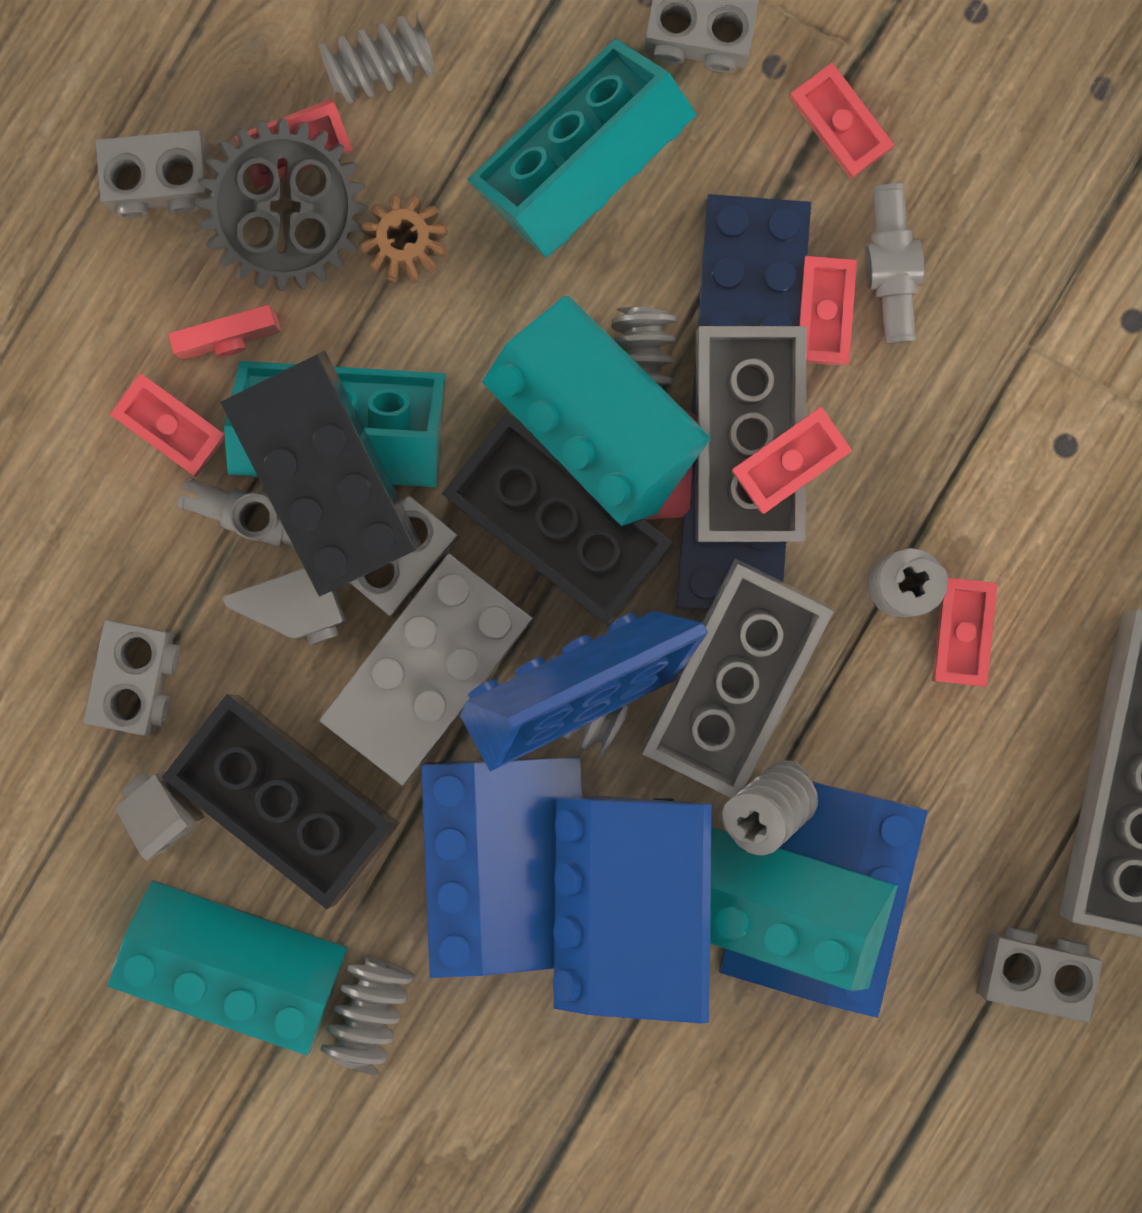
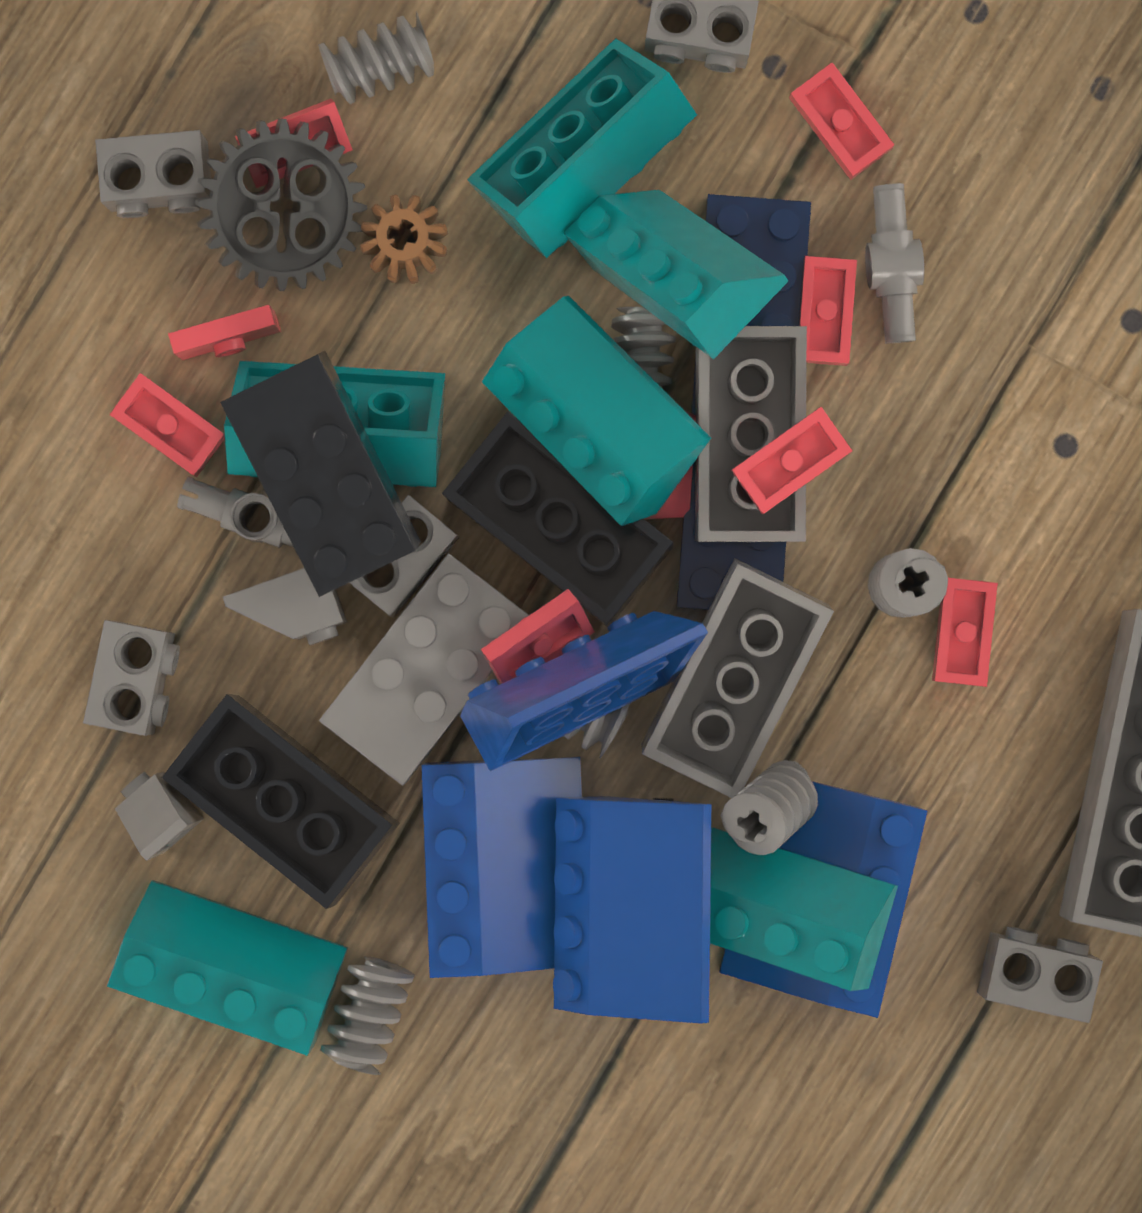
none -> coral plate [480,589,595,684]
none -> teal slope [564,190,788,360]

